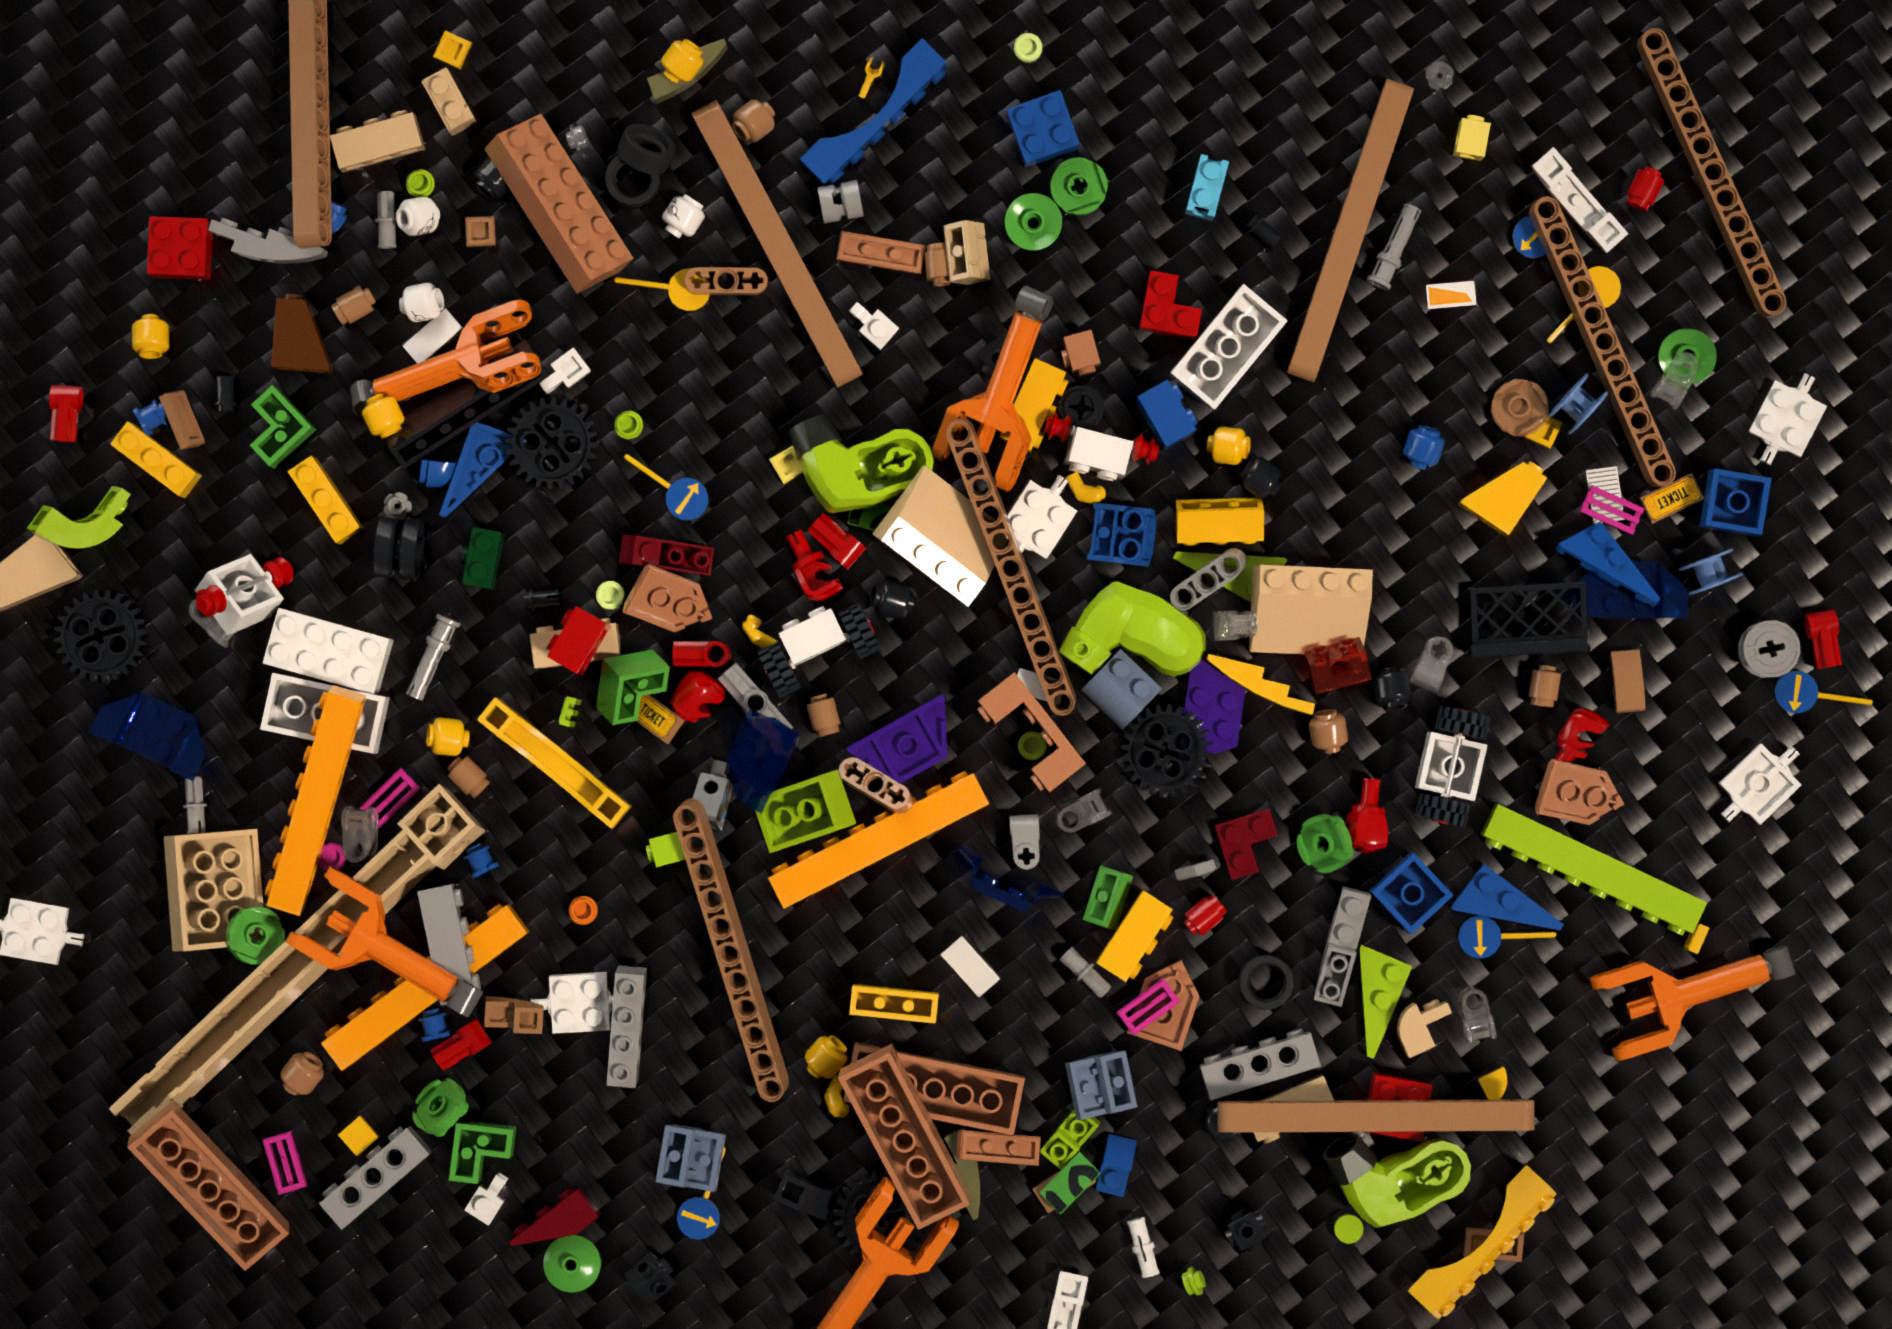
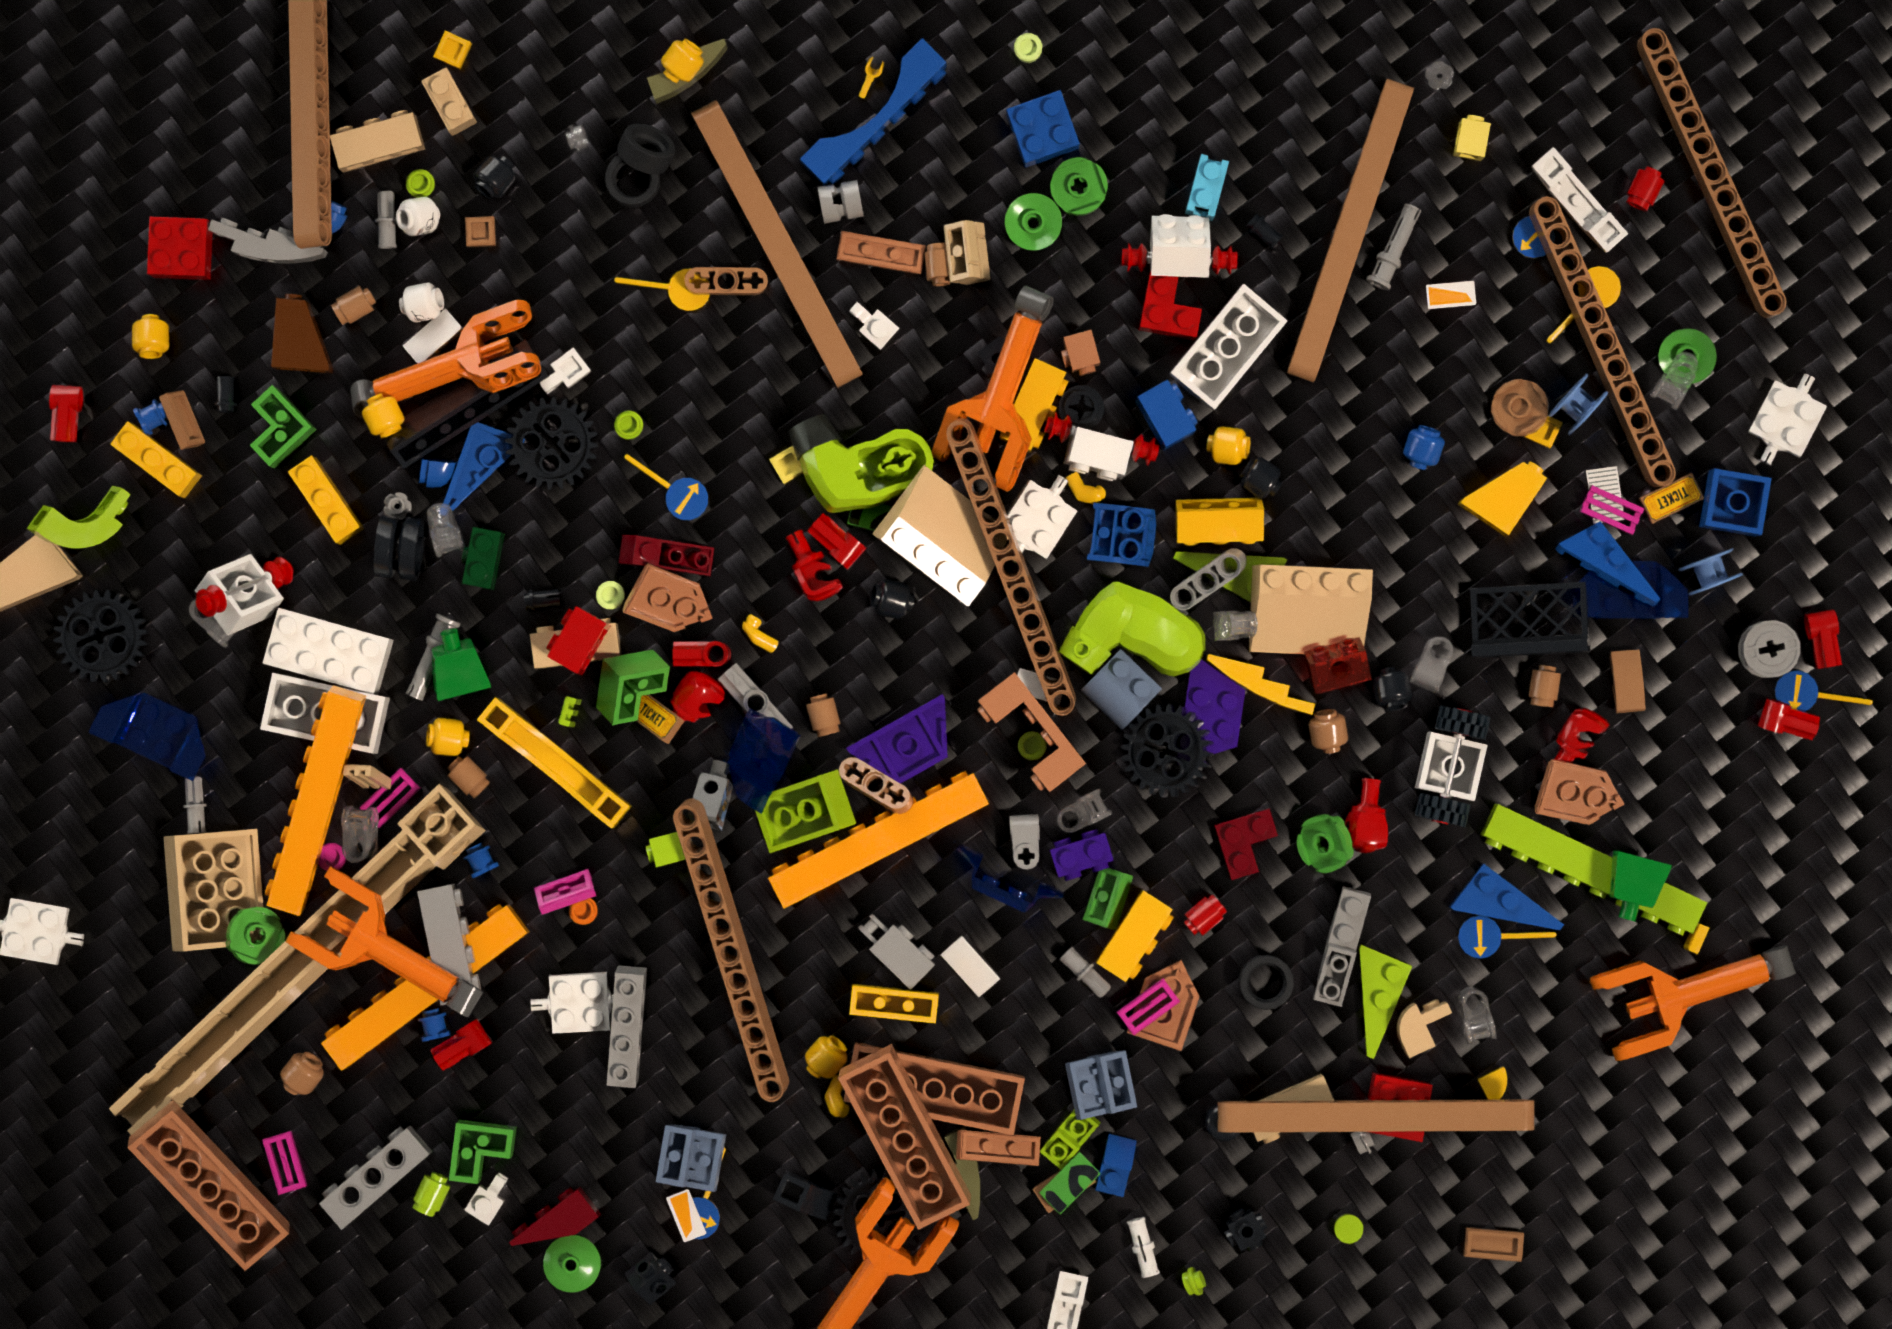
yellow tile [338,1115,380,1156] -> none
bright green plate [413,1078,469,1137] -> none
medium nougat slope [484,996,544,1034] -> none
nougat brick [485,114,633,294] -> none
white head [662,194,705,238] -> none
medium nougat head [732,99,775,142] -> none
brick [757,603,881,698] -> none
light grey tile [1174,859,1216,880] -> none
light grey brick [1199,1028,1321,1100] -> none
lime piece [1323,1133,1471,1228] -> none
blue brick [1369,852,1453,934] -> none
yellow arch [1408,1165,1557,1320] -> none
white plate [1718,744,1801,825] -> none
none -> tan tile [343,764,392,789]
none -> lime brick [413,1171,451,1217]
none -> clear piece [427,503,465,558]
none -> green torso [431,628,491,701]
none -> dark pink tile [534,869,596,915]
none -> sticker [666,1189,706,1242]
none -> light grey brick [858,914,935,990]
none -> dark purple brick [1049,829,1114,881]
none -> white brick [1122,214,1237,277]
none -> green torso [1609,851,1672,922]
none -> red piece [1758,698,1820,740]

